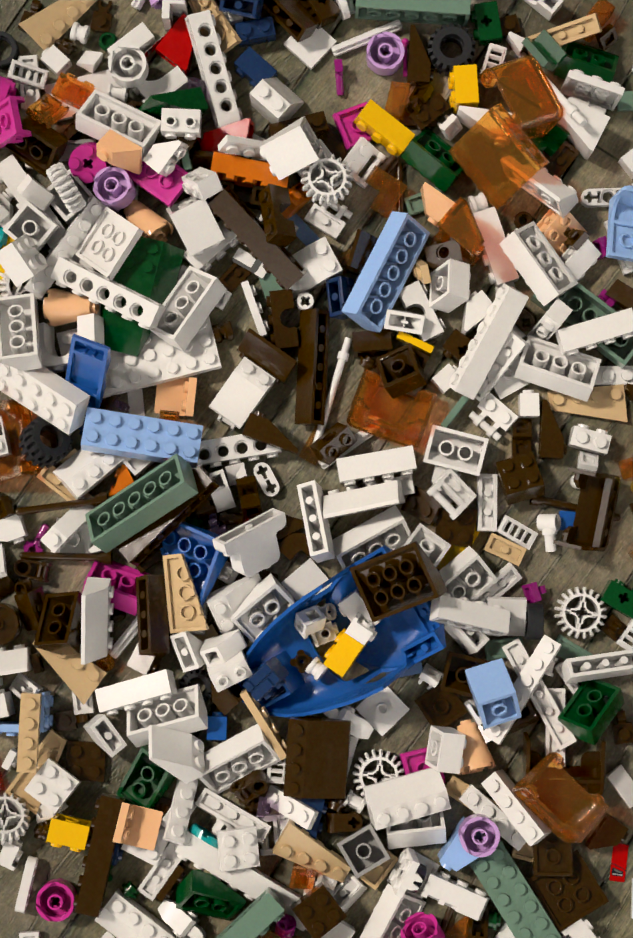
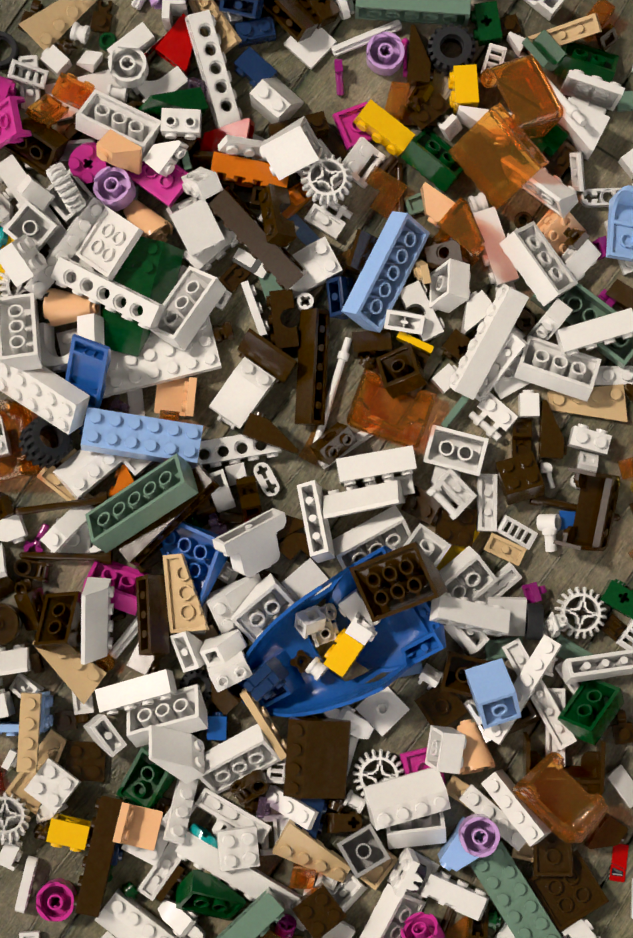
none -> white hand [540,462,555,489]
none -> white hinge [543,612,568,639]
none -> white slope [569,151,586,192]

